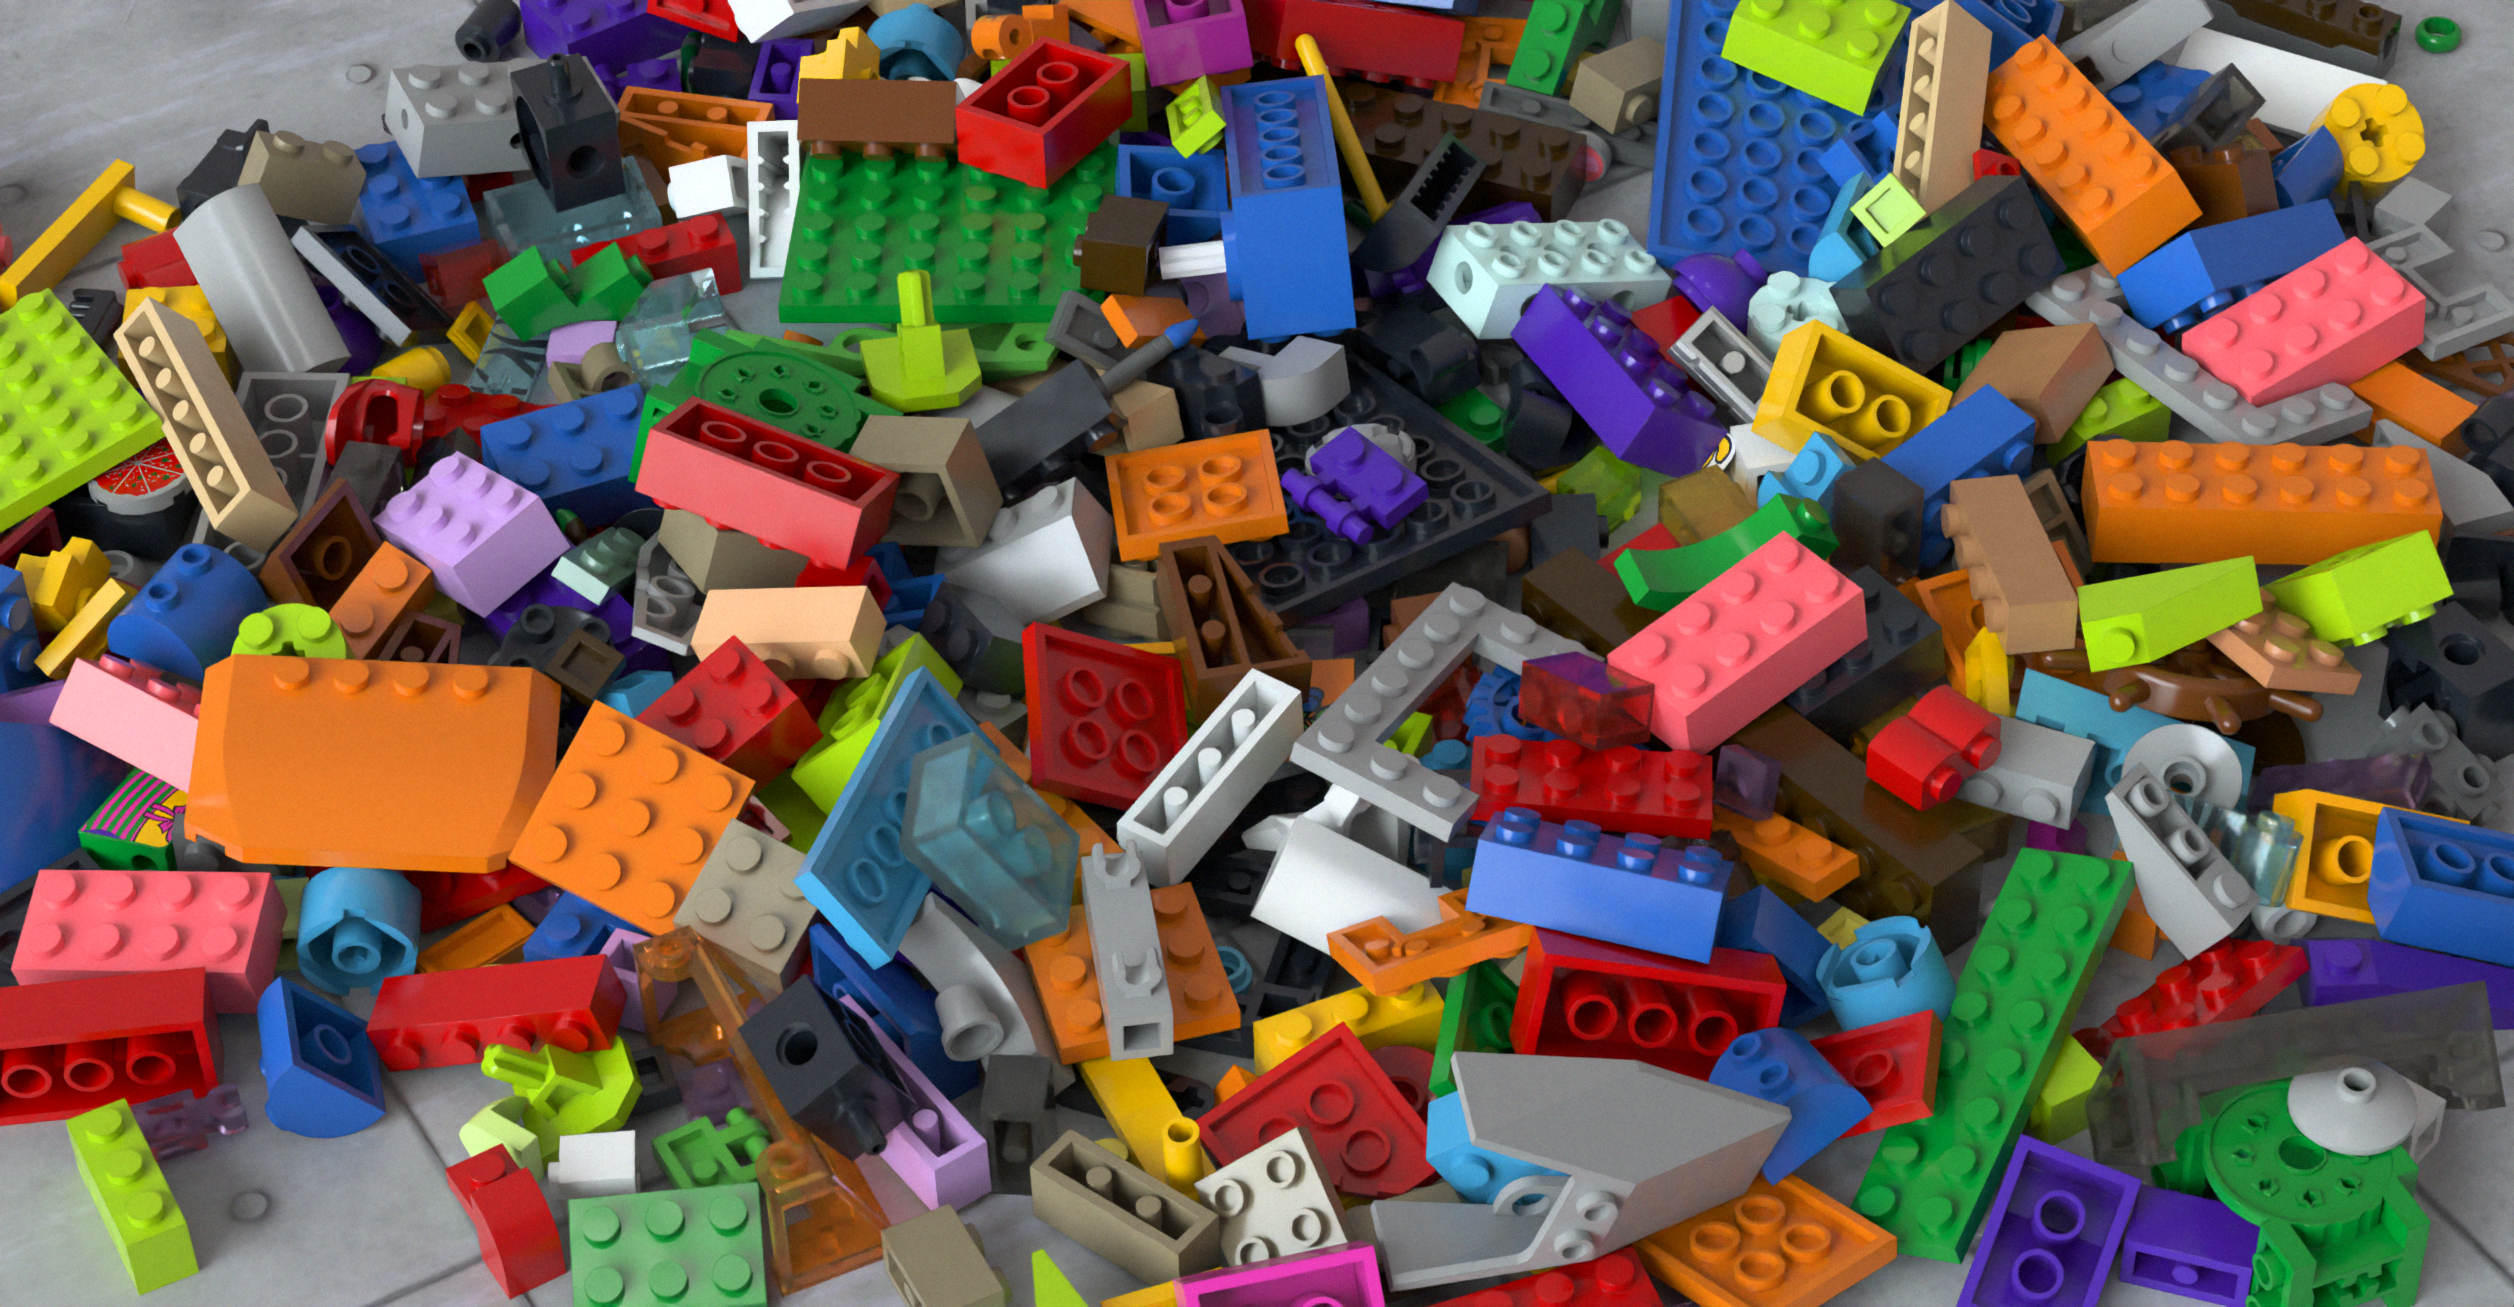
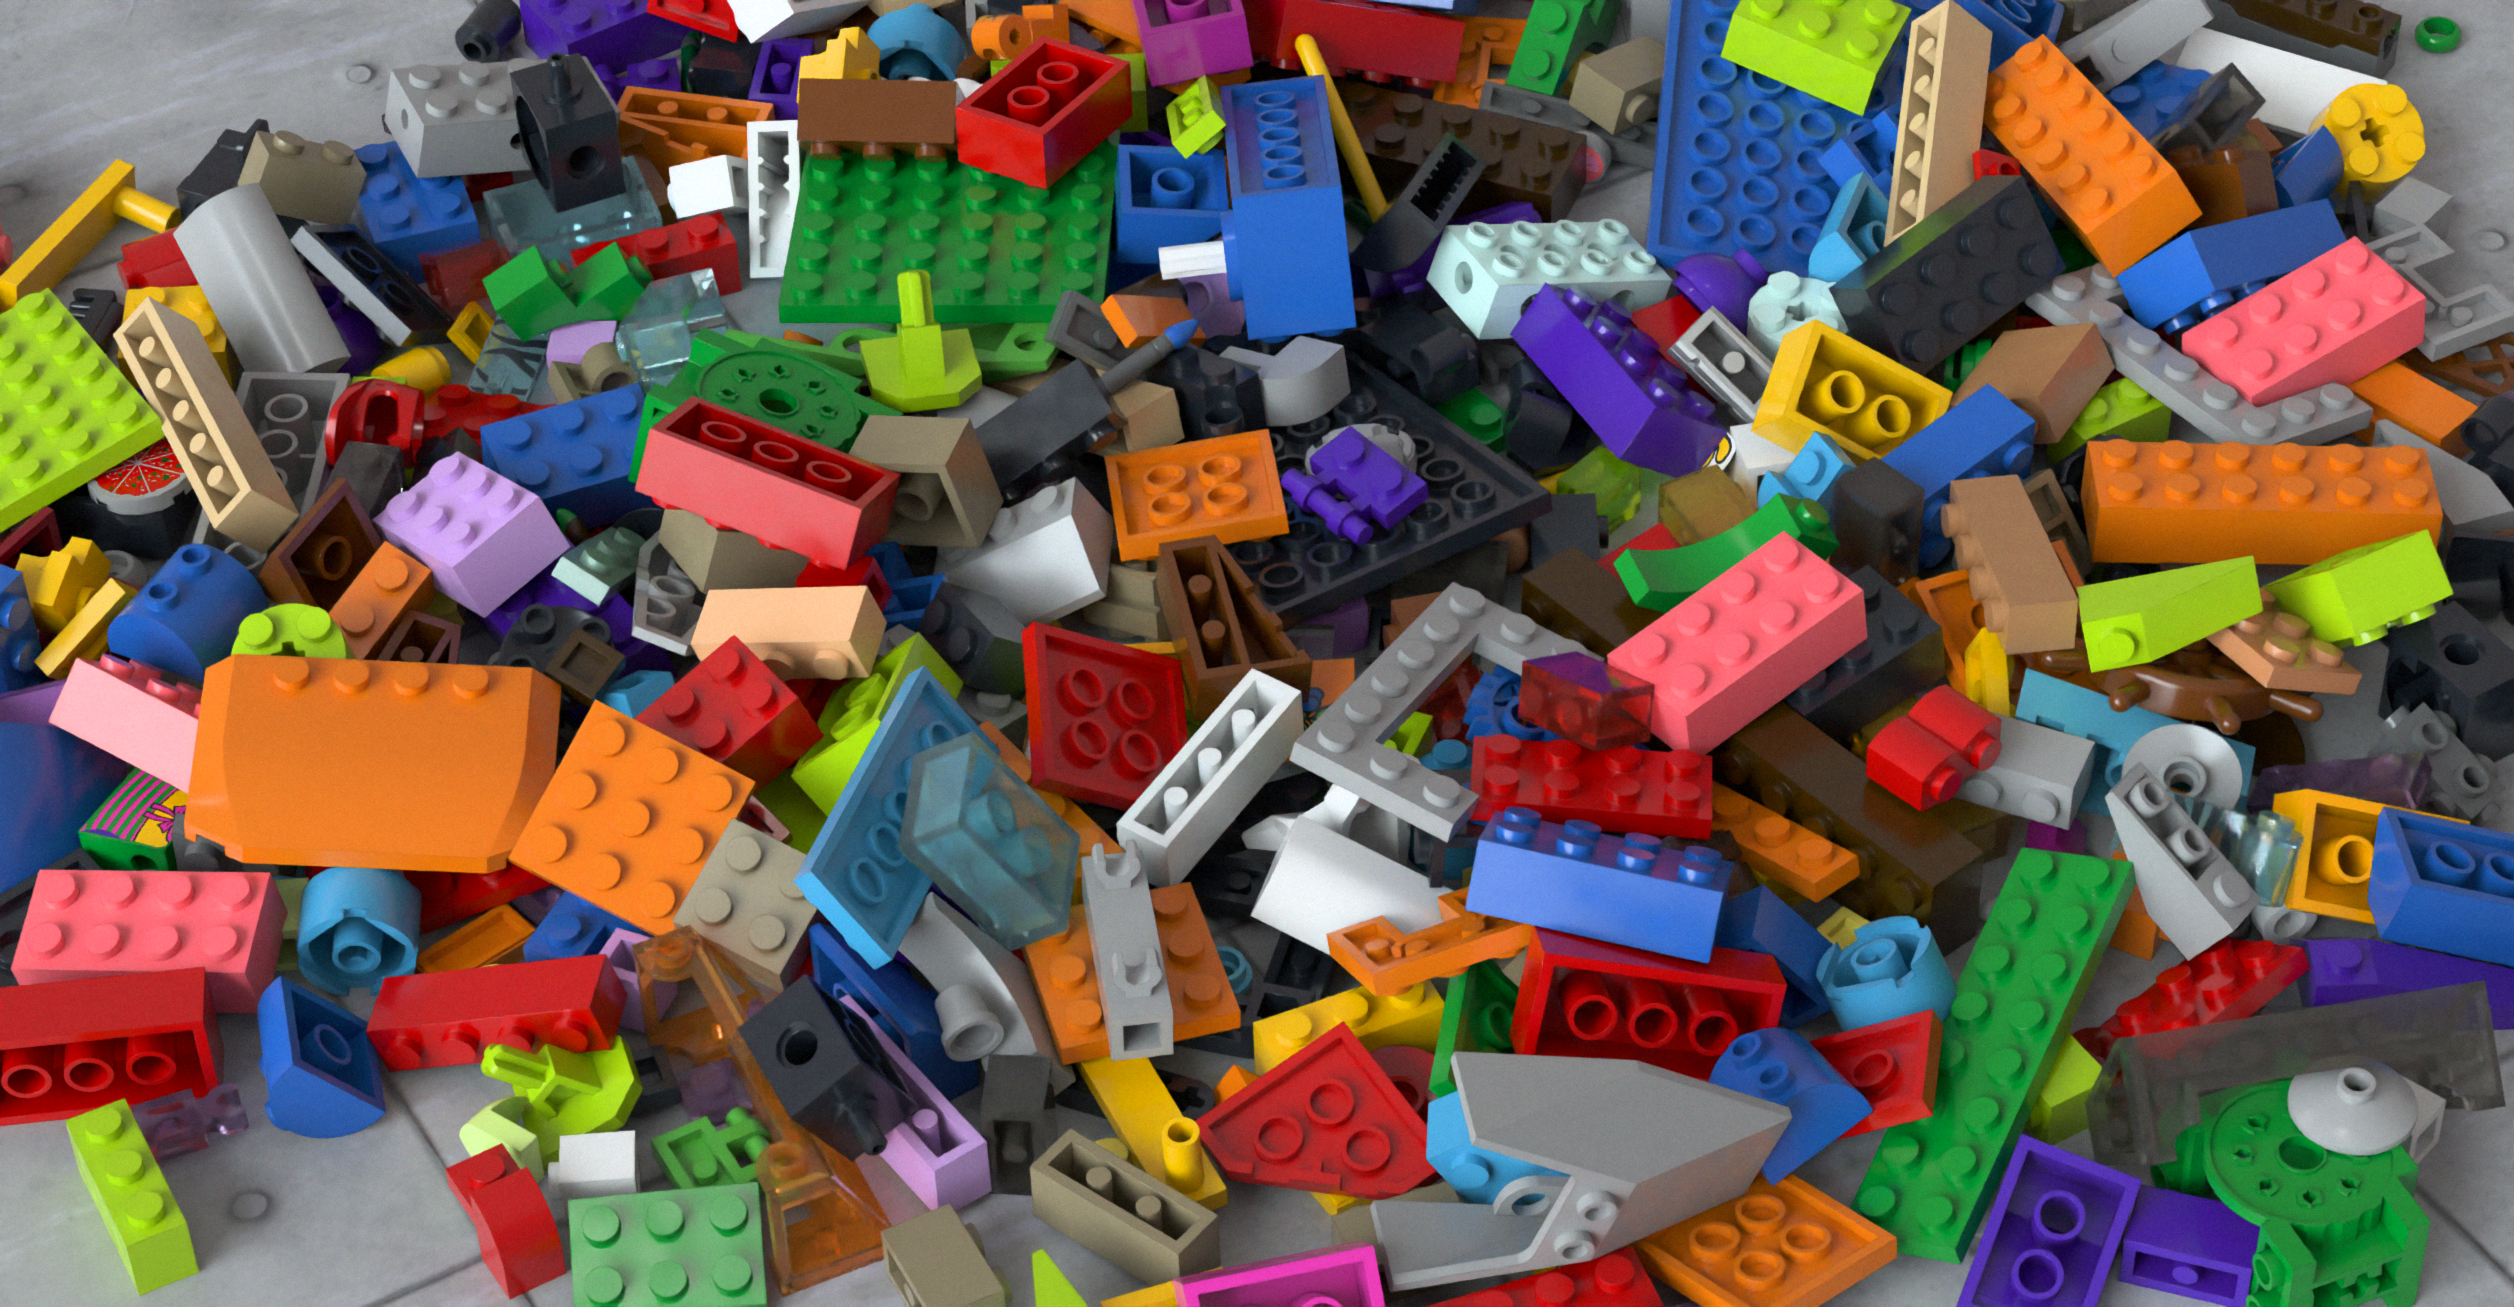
dark brown brick [1073,194,1170,297] -> none
plate [1194,1127,1358,1267] -> none
clear purple plate [1712,744,1782,822] -> none
plate [1850,172,1928,248] -> none

